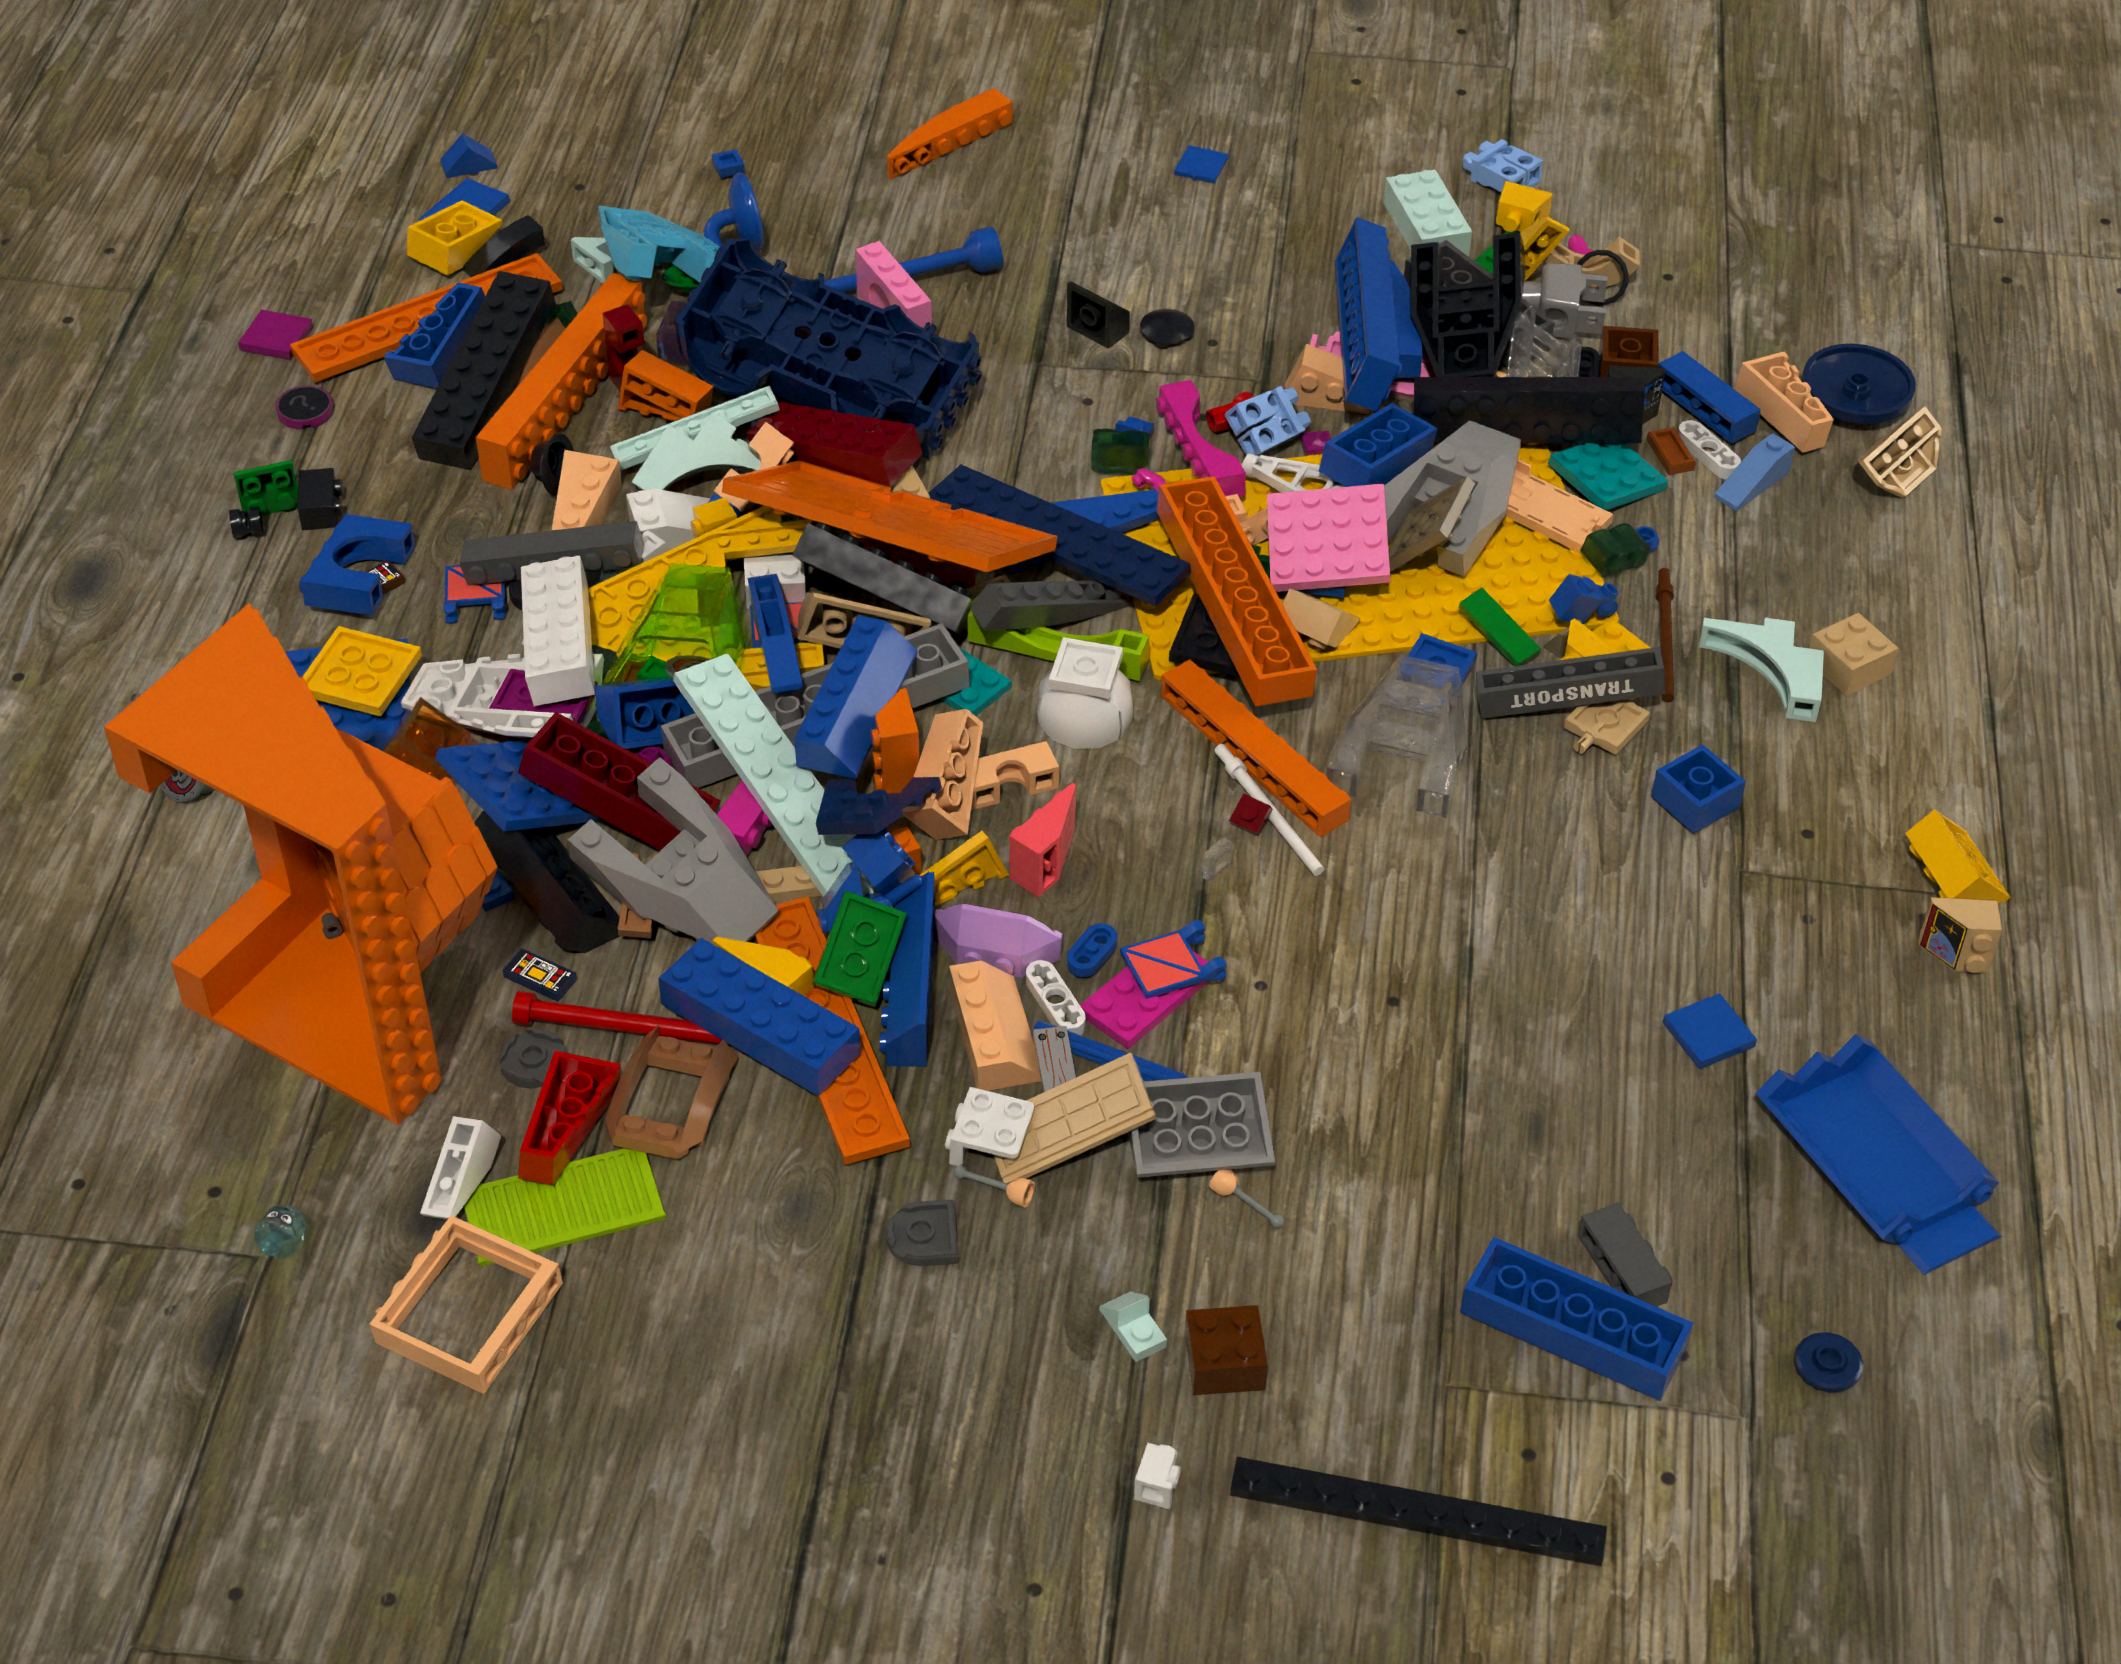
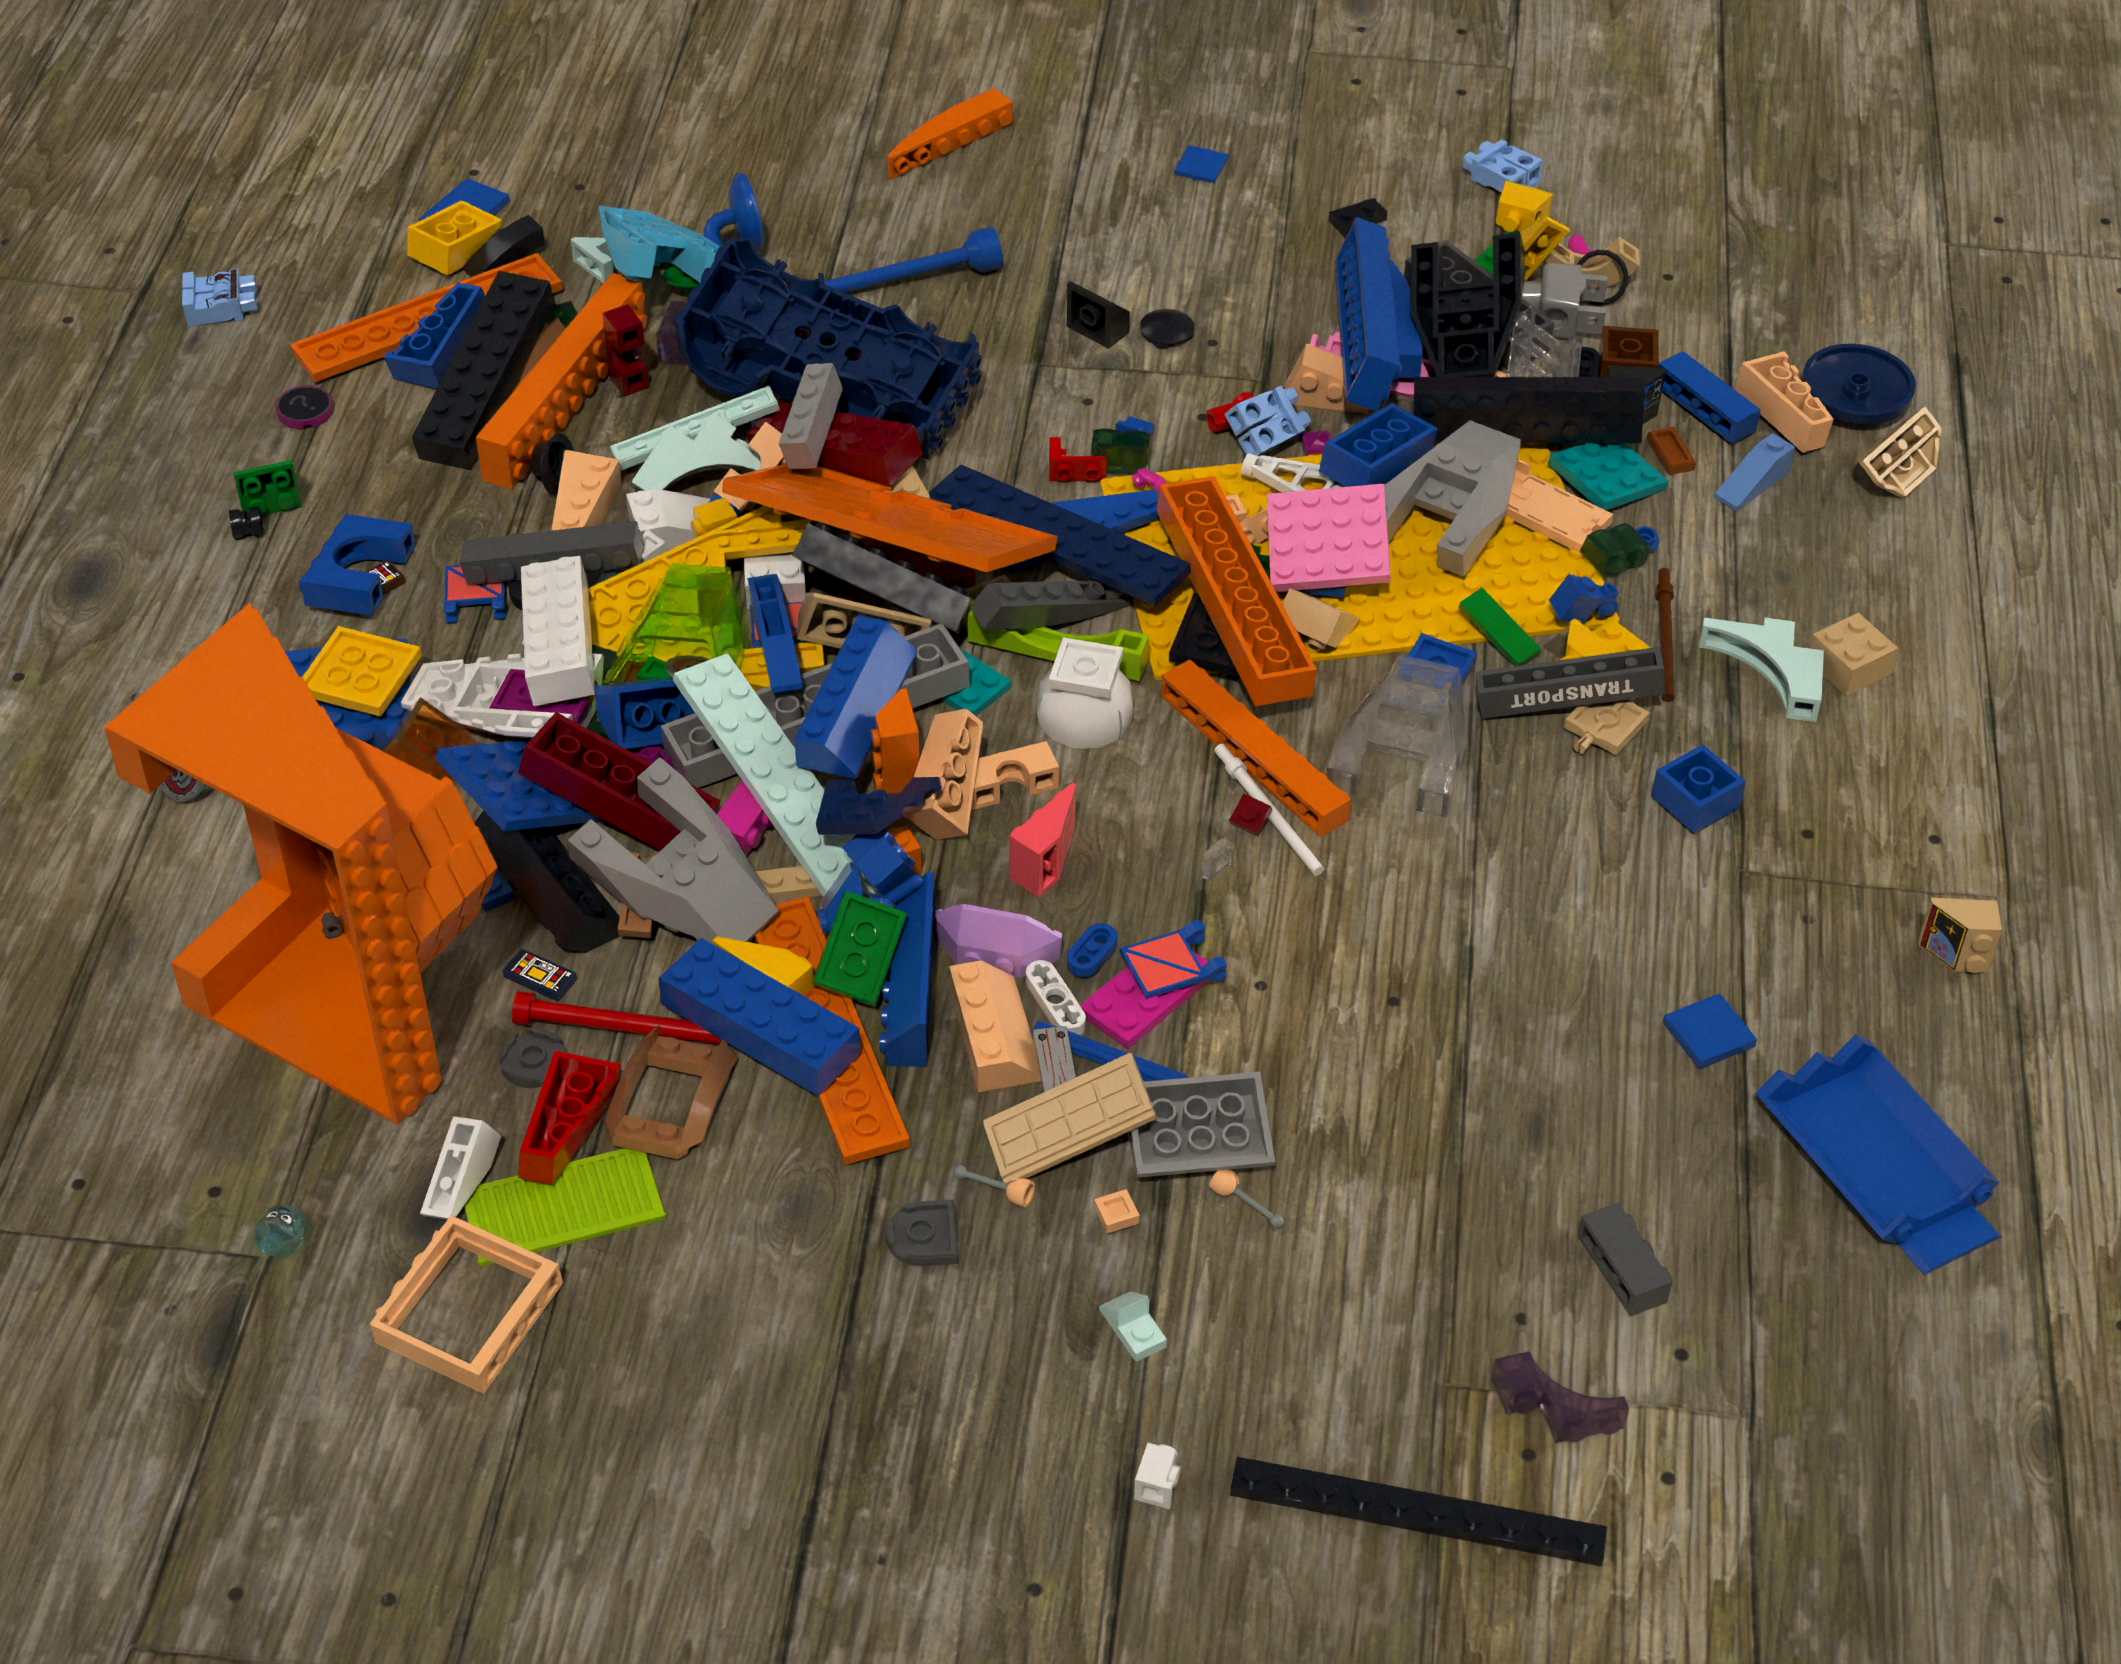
magenta tile [238,309,313,360] -> none
black brick [297,468,343,530] -> none
blue slope [440,133,497,178] -> none
orange wedge [618,350,714,421] -> none
blue plate [712,149,745,178] -> none
bright pink arch [855,241,932,328] -> none
yellow wing [920,831,1009,906] -> none
white bracket [945,1087,1034,1166] -> none
dark pink arch [1156,380,1246,497] -> none
reddish brown brick [1185,1305,1268,1396] -> none
light aqua brick [1384,170,1472,257] -> none
dark tan plate [1389,476,1475,572] -> none
blue brick [1460,1237,1694,1401] -> none
white beam [1678,420,1741,479] -> none
dark blue wheel [1794,1332,1863,1393] -> none
yellow slope [1905,809,2011,903] -> none
none -> light blue hips [182,269,257,327]
none -> light grey brick [779,363,843,469]
none -> red bracket [1049,437,1107,481]
none -> light nougat plate [1094,1189,1140,1234]
none -> black plate [1328,198,1388,239]
none -> arch [1491,1351,1629,1443]

